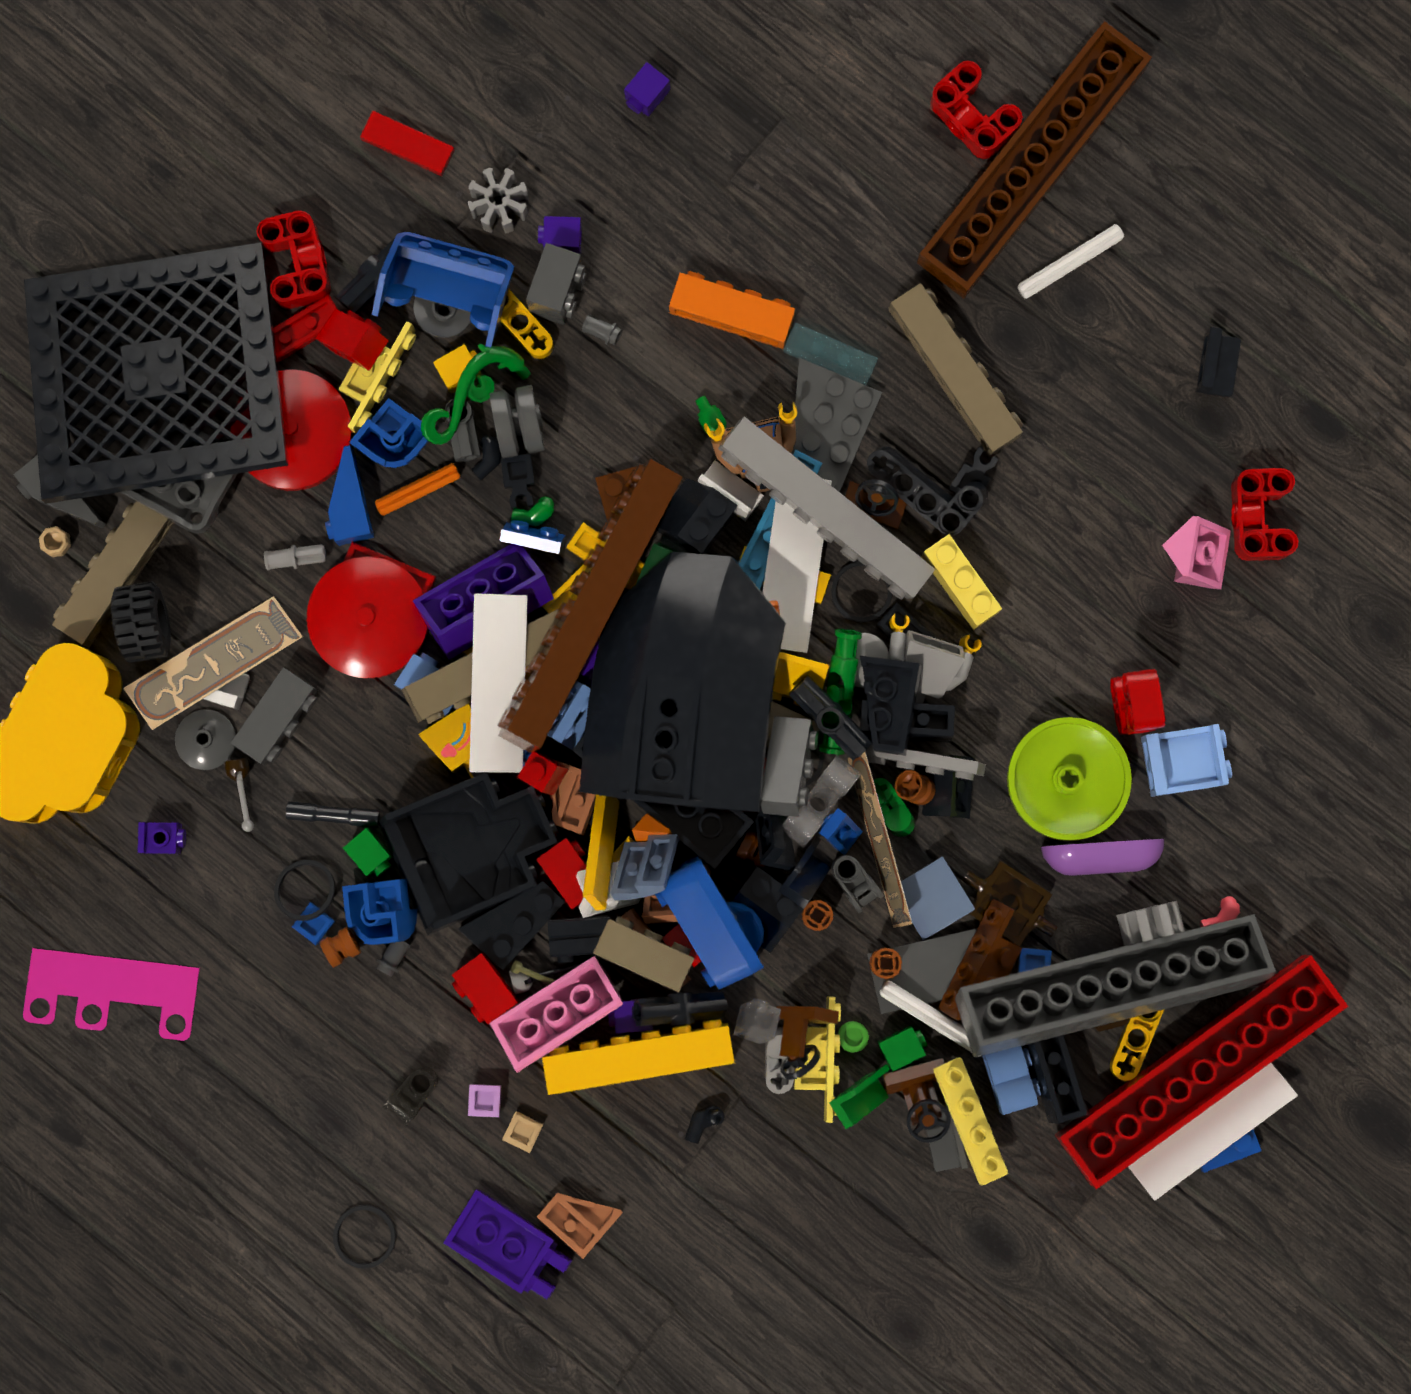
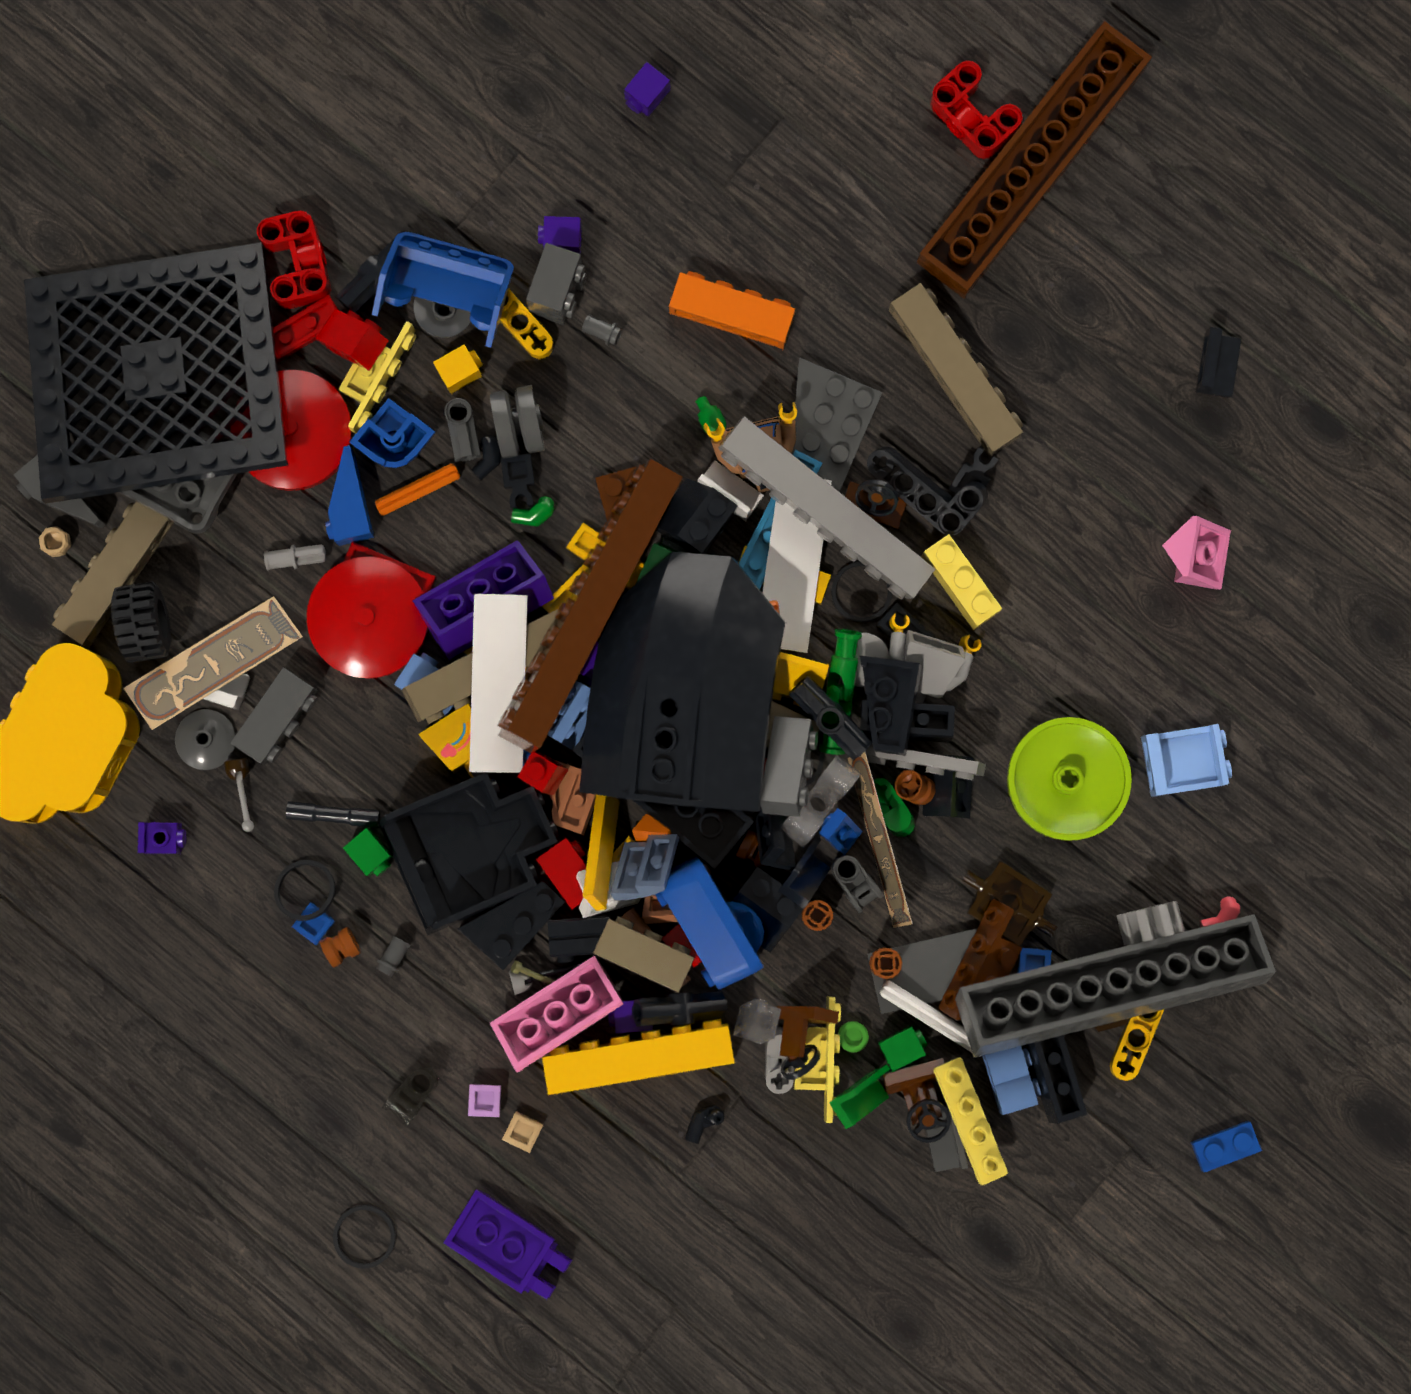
dark pink piece [23,948,199,1041] -> none
blue brick [342,879,417,945] -> none
red tile [360,111,455,176] -> none
green plant [421,344,531,445] -> none
red brick [452,953,520,1025] -> none
light grey gear [468,168,529,233] -> none
plate [500,520,565,554] -> none
nougat wing [537,1193,623,1259] -> none
clear light blue tile [783,323,878,385] -> none
sand blue slope [901,856,975,940] -> none
white axle [1018,224,1124,299] -> none
medium lavender brick [1041,839,1164,876] -> none
red brick [1054,955,1349,1190] -> none
red beam [1110,669,1165,735] -> none
white sticker [1128,1063,1298,1201] -> none
red beam [1231,468,1299,561] -> none

